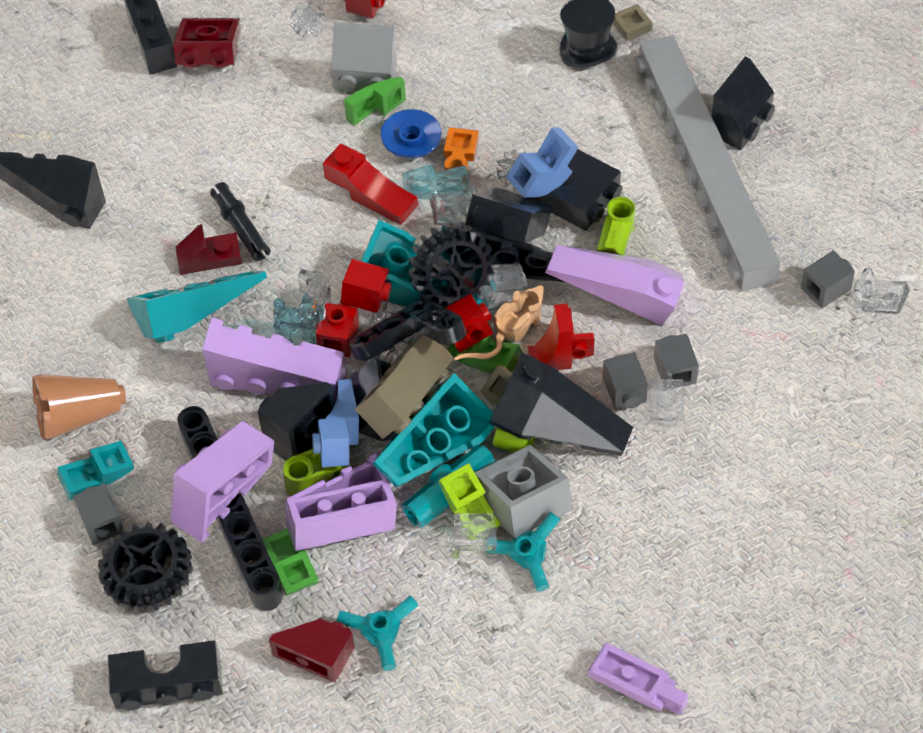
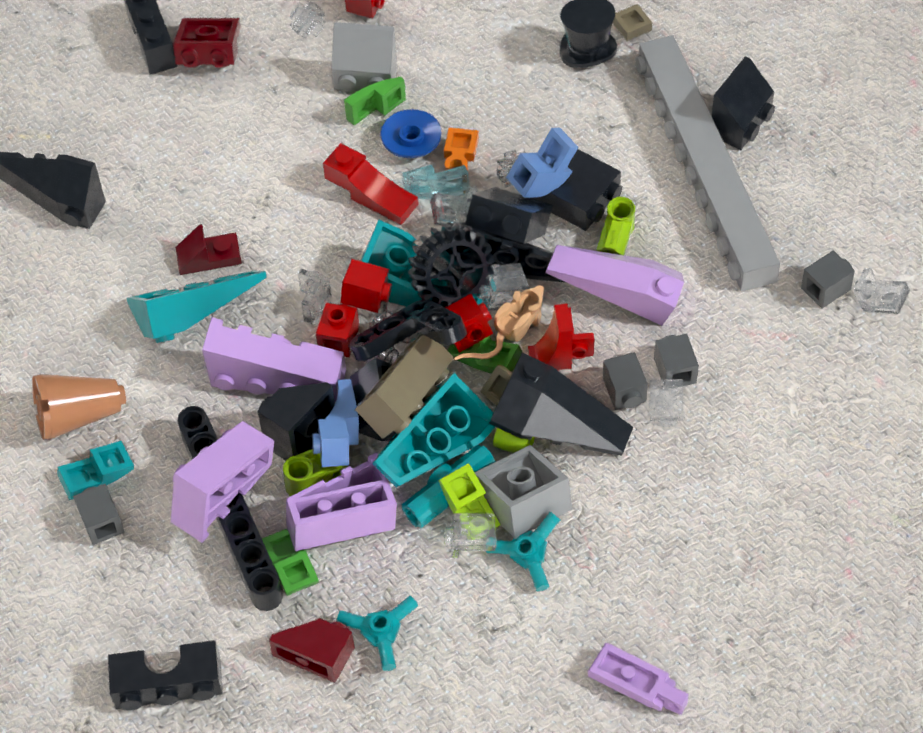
black gear [98,521,193,613] -> none
black pin [210,182,271,262] -> none
clear light blue animal [273,292,326,345] -> none

